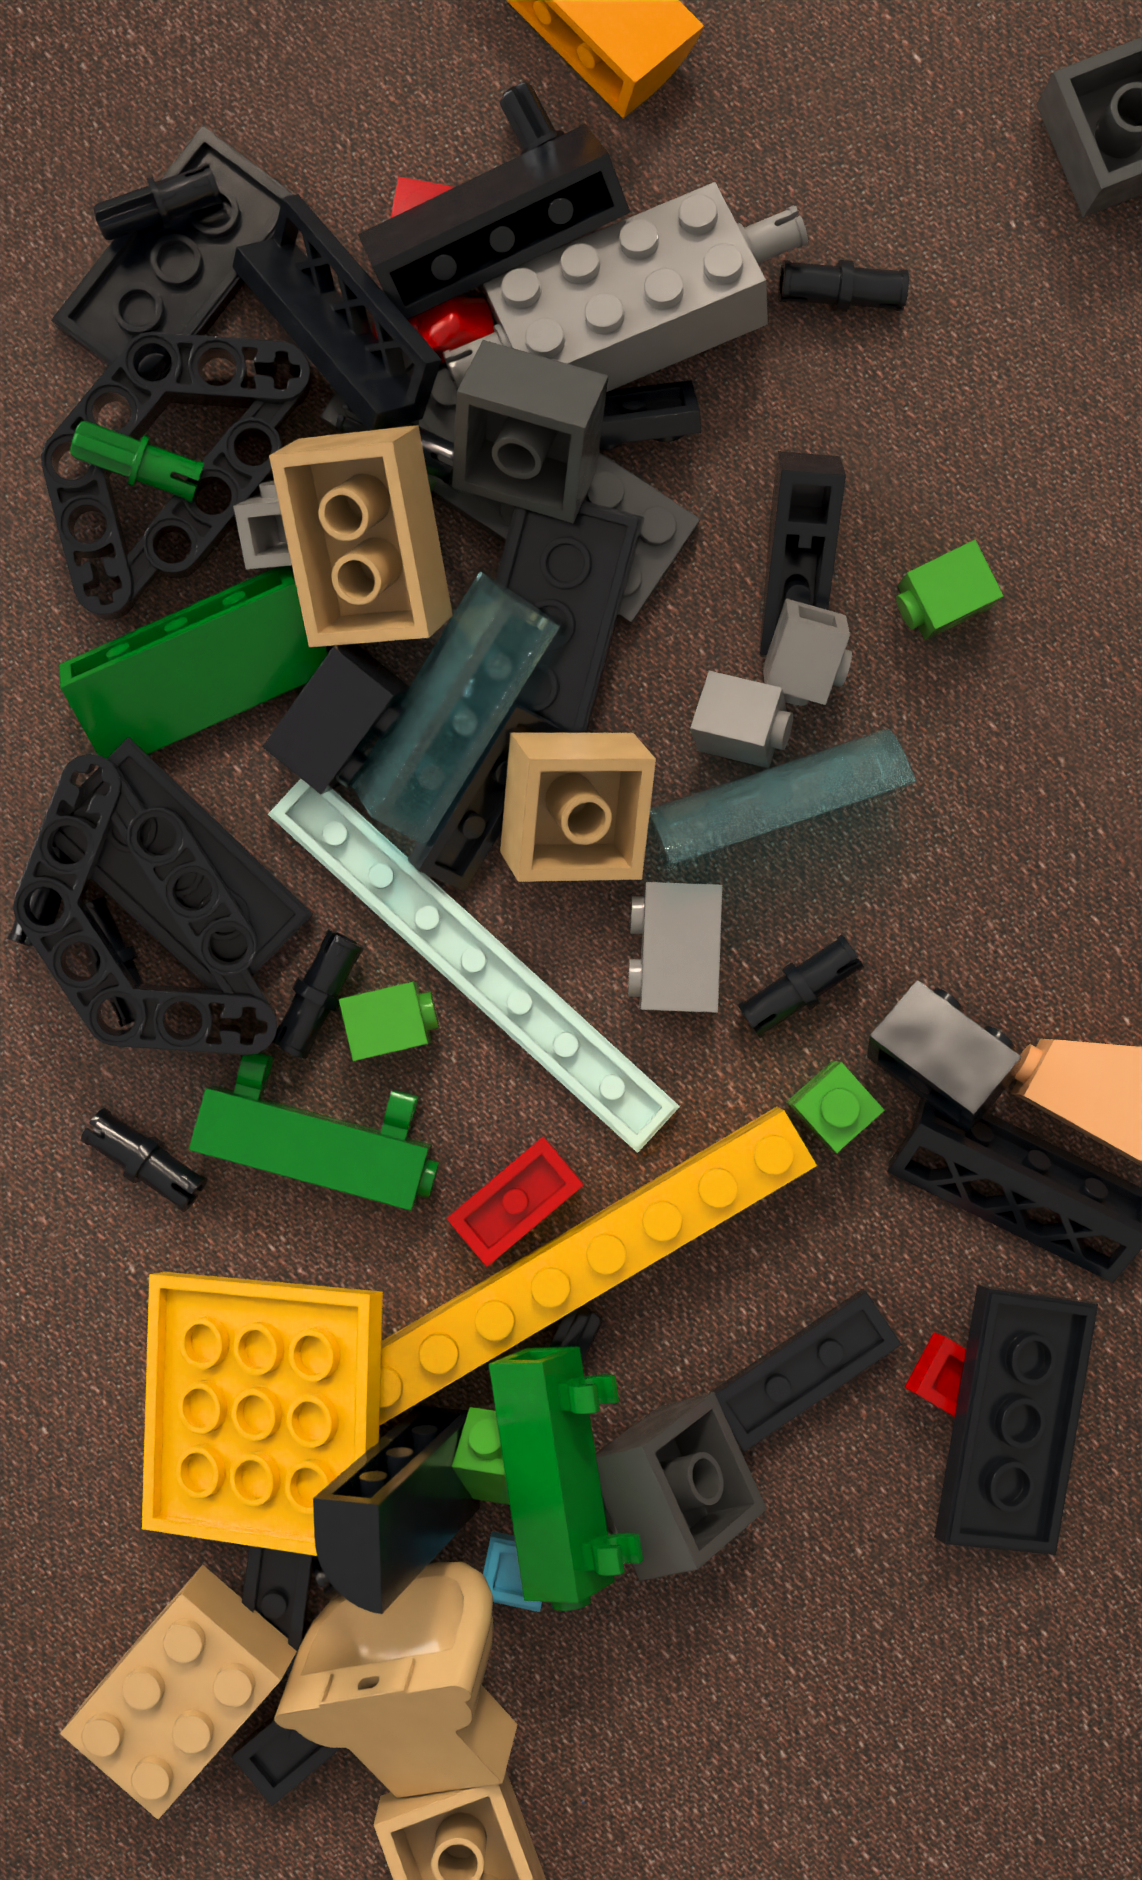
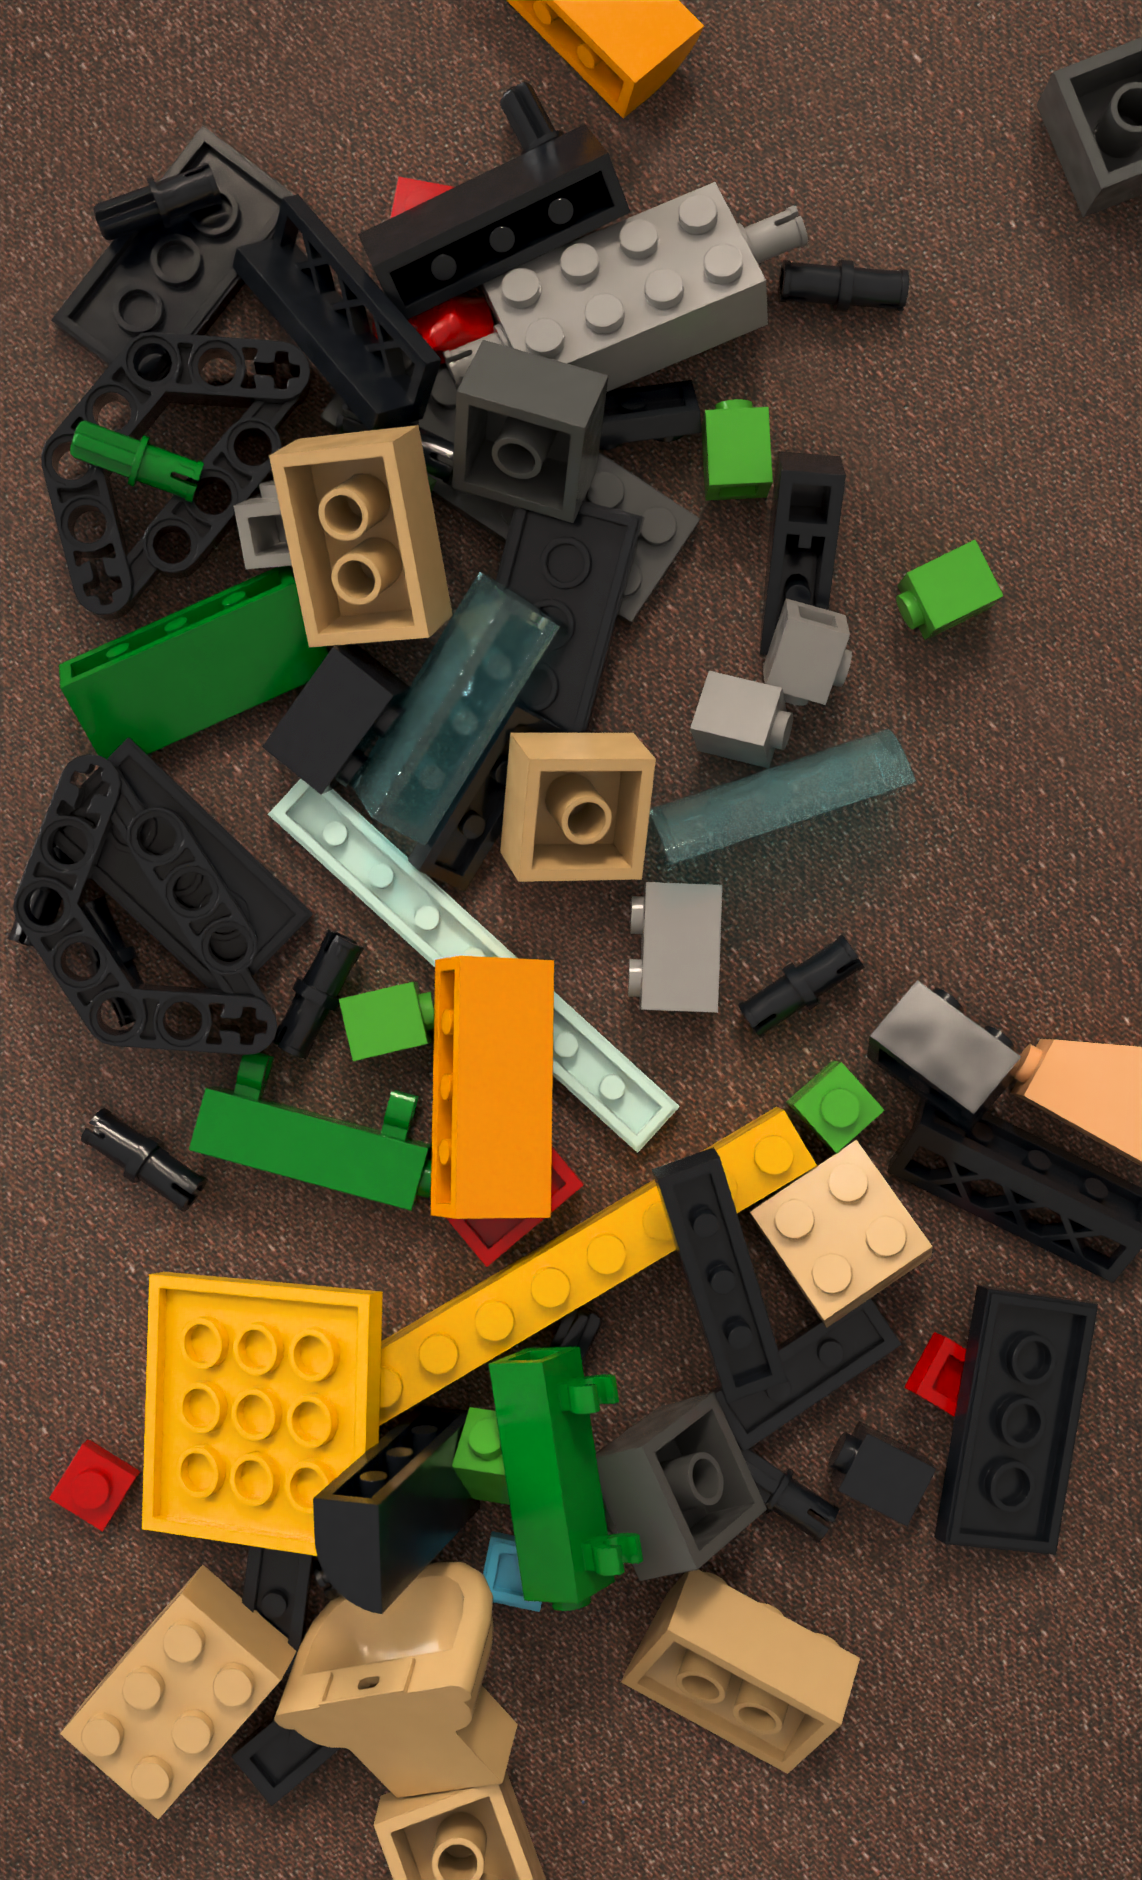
none -> red plate [49,1439,141,1532]
none -> light orange brick [430,956,554,1219]
none -> tan slope [621,1569,860,1774]
none -> black plate [651,1147,788,1404]
none -> bright green brick [701,399,773,501]
none -> black axle [737,1442,839,1543]
none -> tan brick [750,1140,933,1328]
none -> black brick [828,1421,936,1526]

